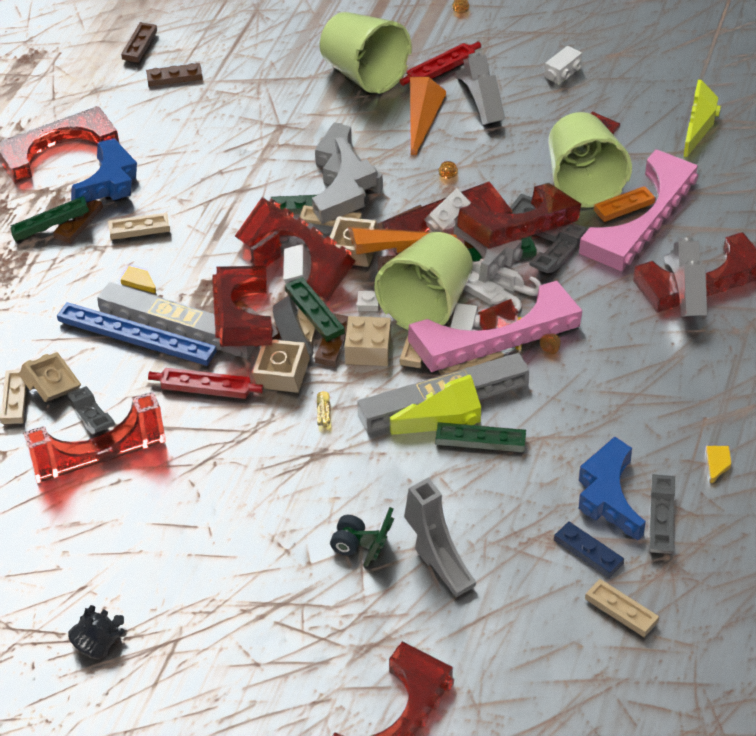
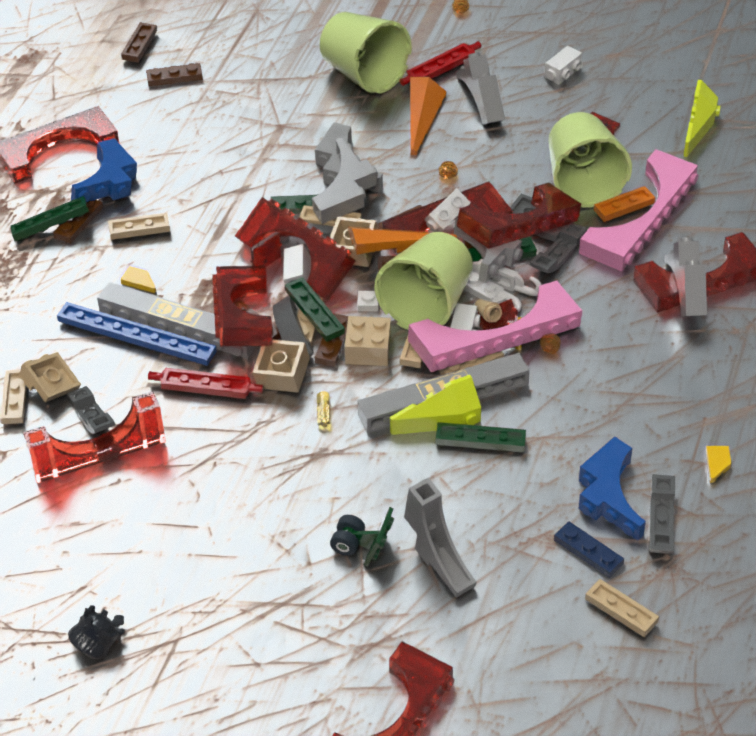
none -> tan cone [475,299,502,322]

